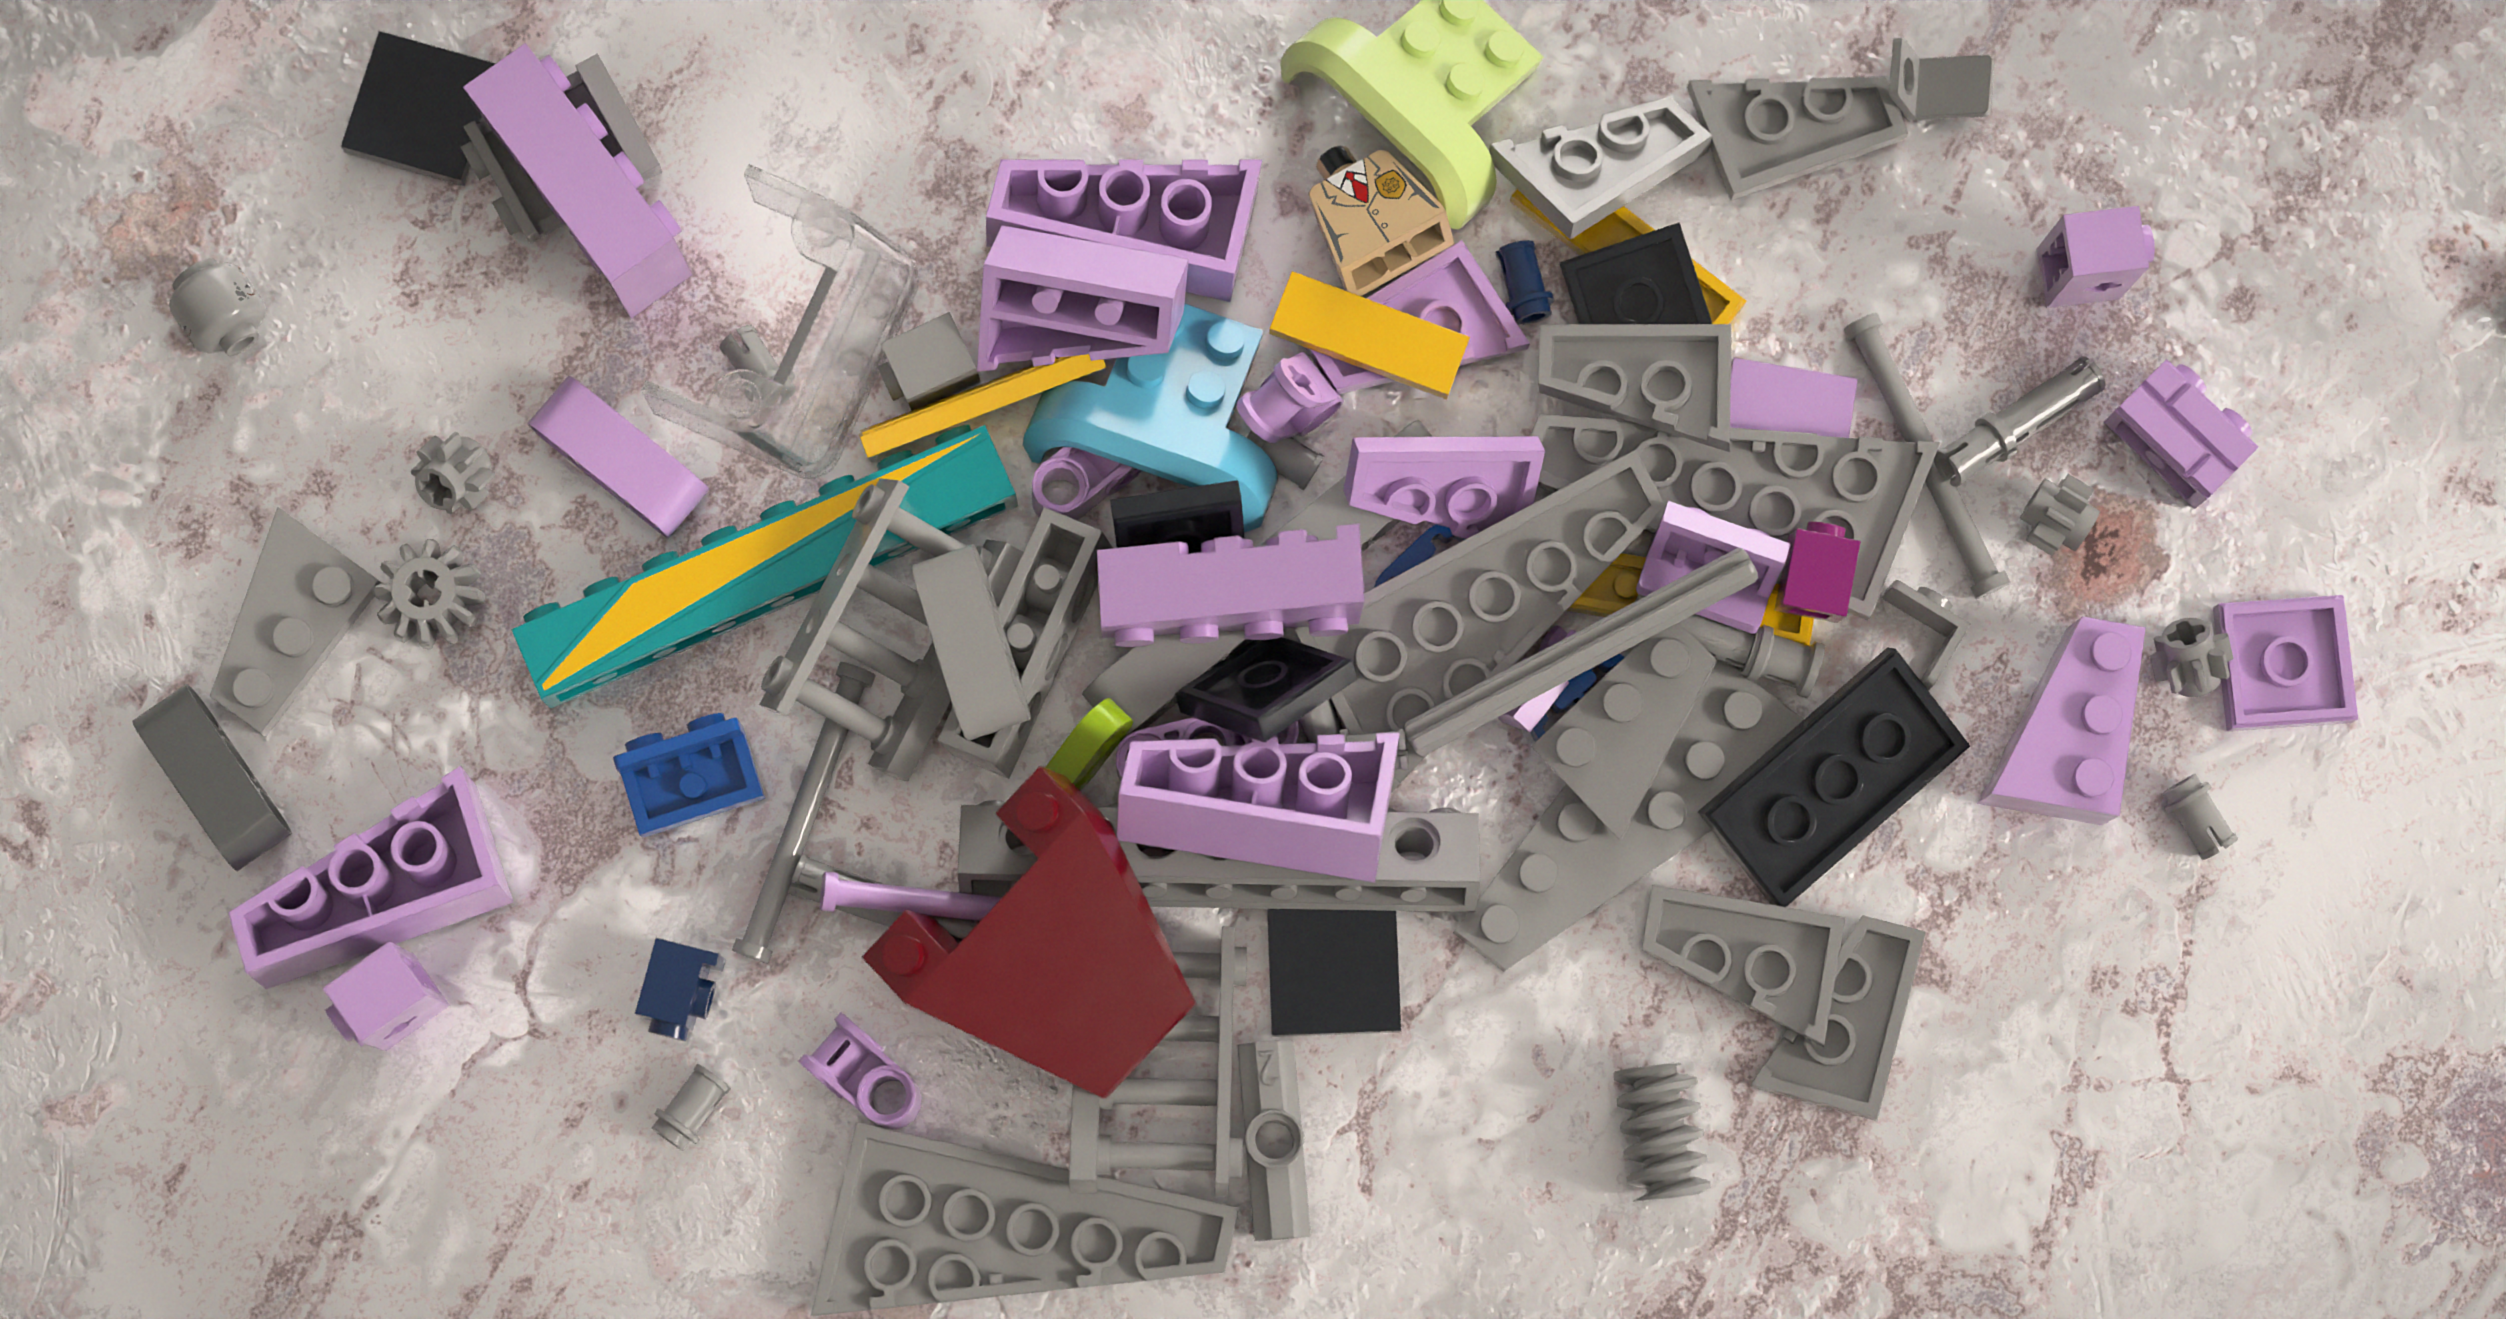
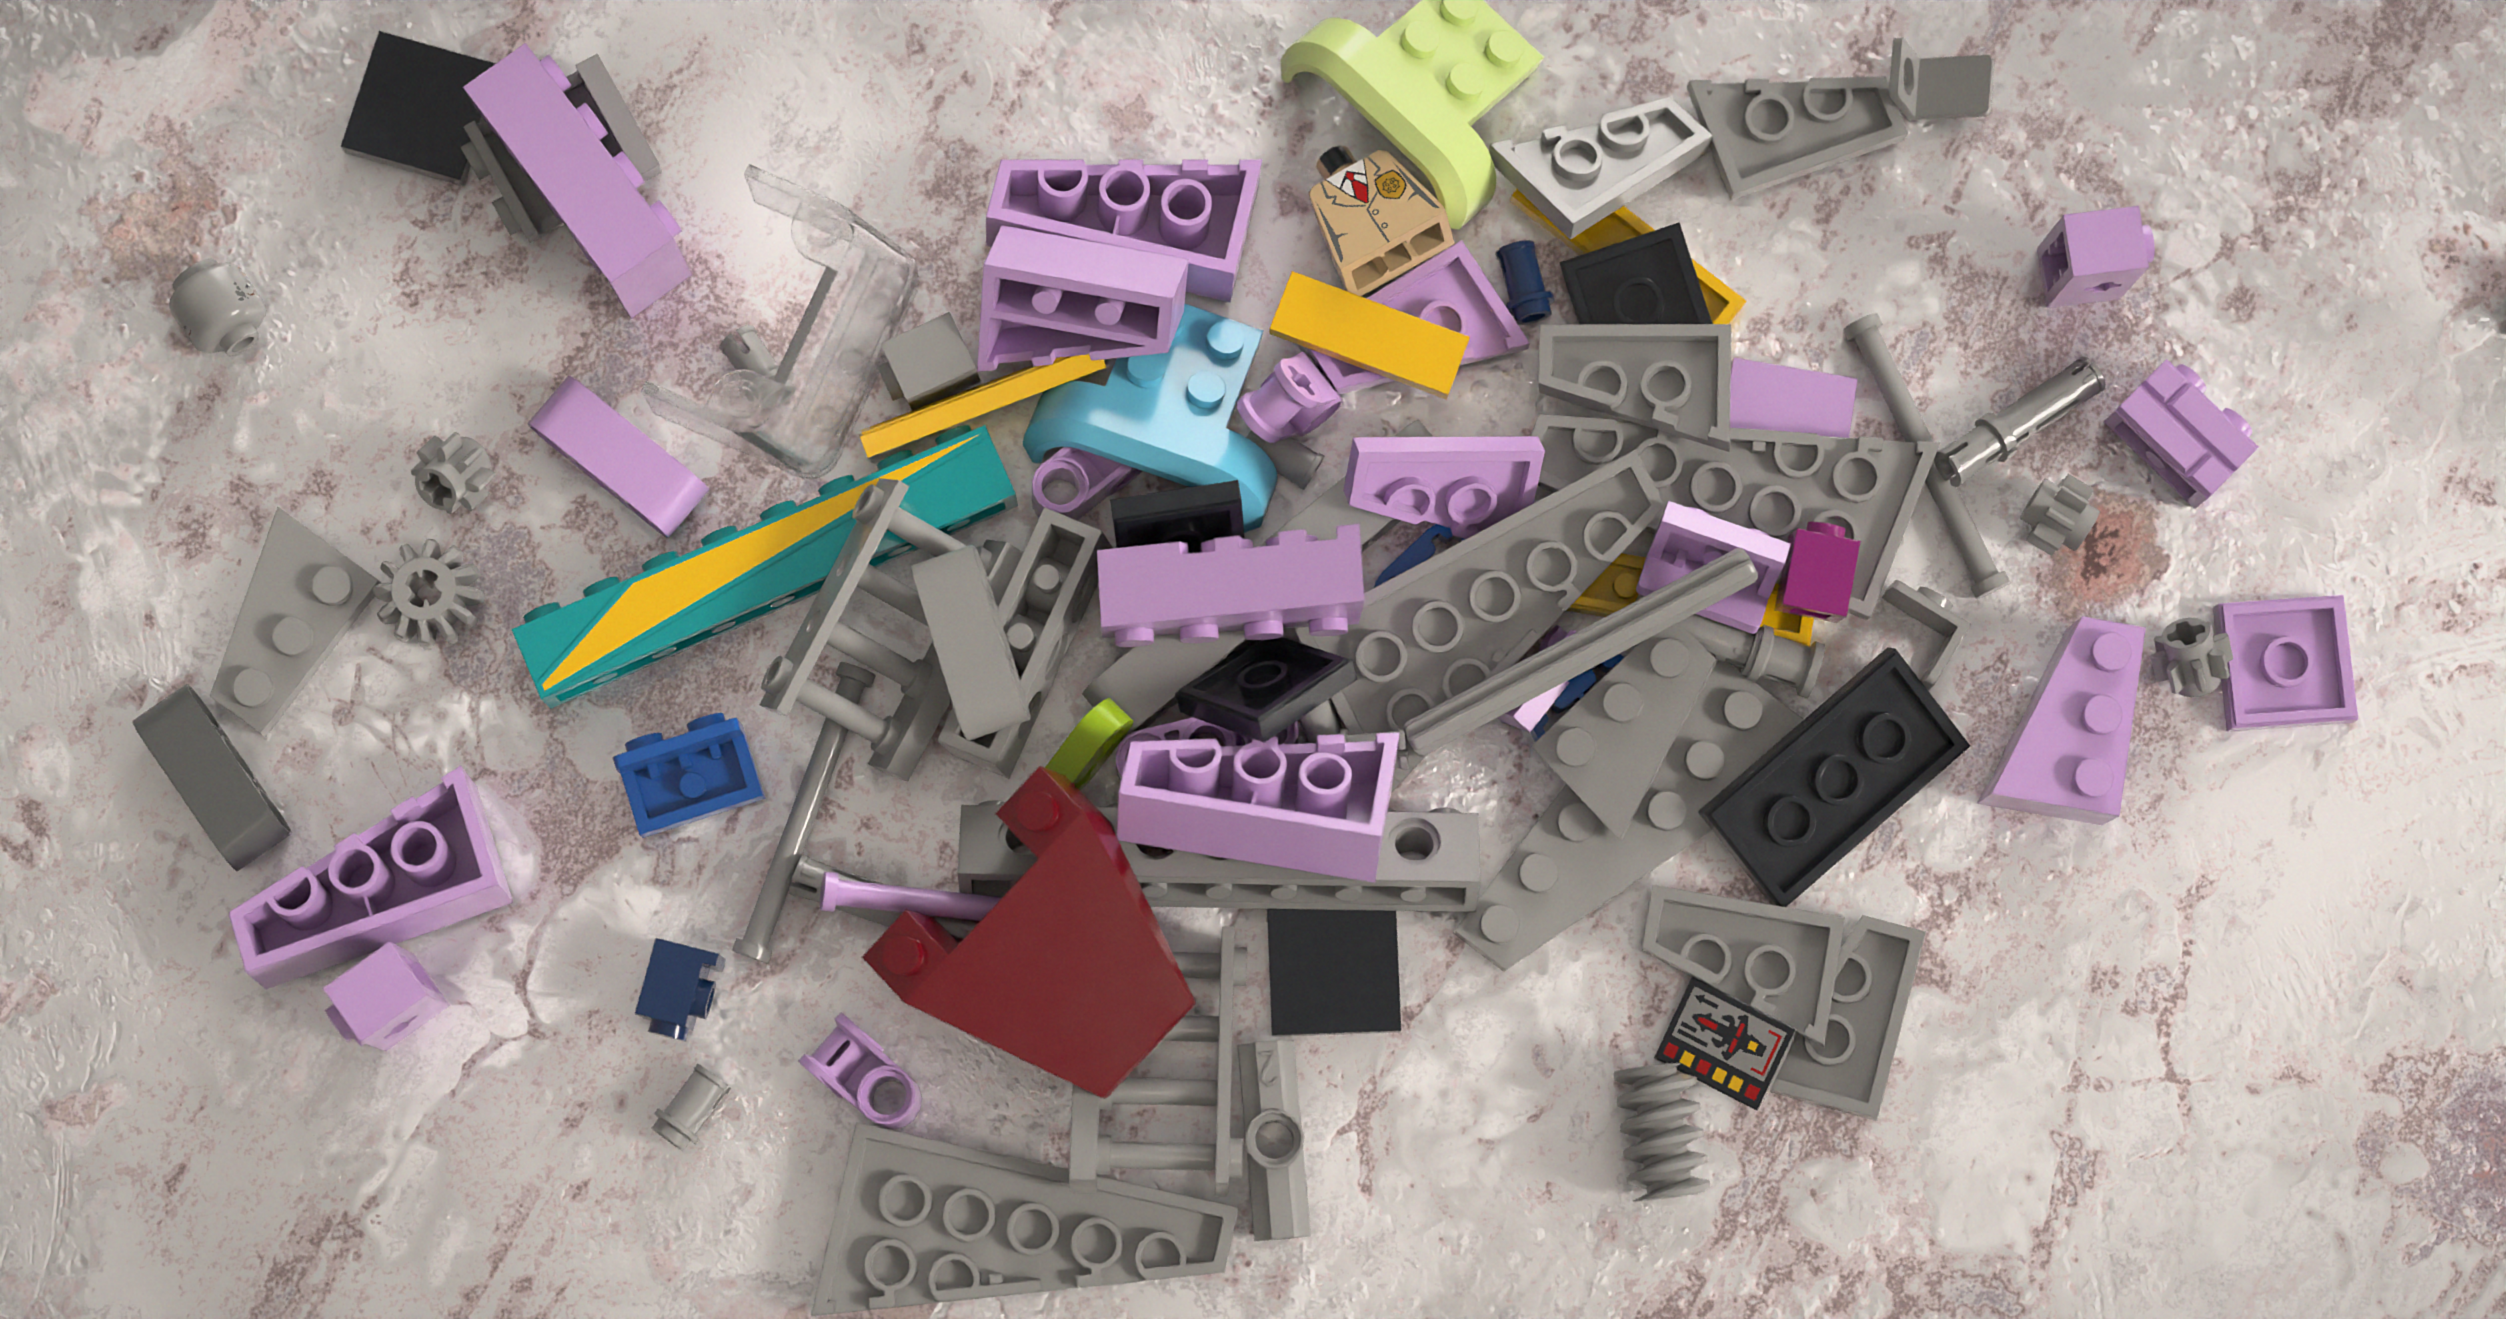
light grey pin [2162,774,2238,860] -> none
none -> piece [1654,976,1796,1111]

